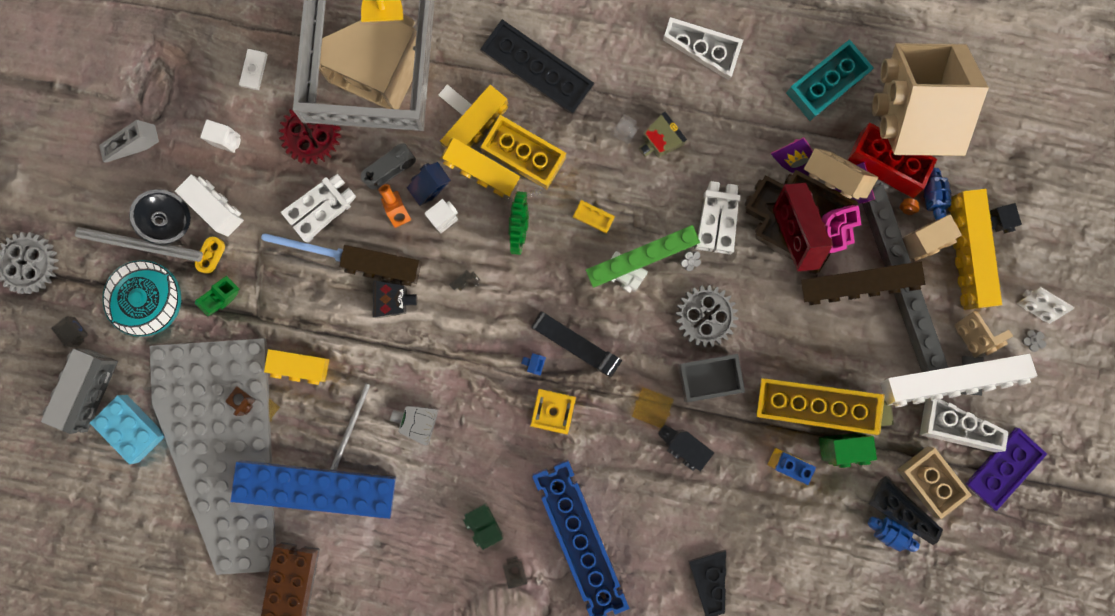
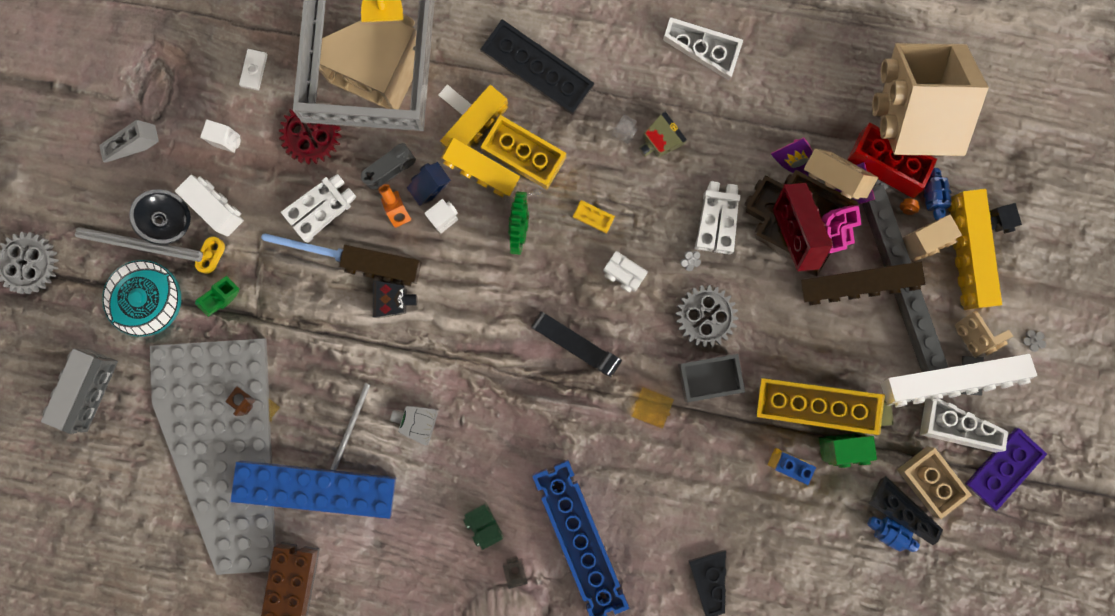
clear smoke brick [51,316,88,347] -> none
medium azure brick [90,395,165,464] -> none
yellow brick [264,349,329,385] -> none
clear smoke bracket [449,270,480,291] -> none
blue tile [521,353,546,376] -> none
yellow piece [530,389,576,435] -> none
bright green plate [585,225,700,288] -> none
black hinge [657,424,714,472] -> none
teal brick [786,39,874,121] -> none
white hinge [1017,287,1075,324] -> none

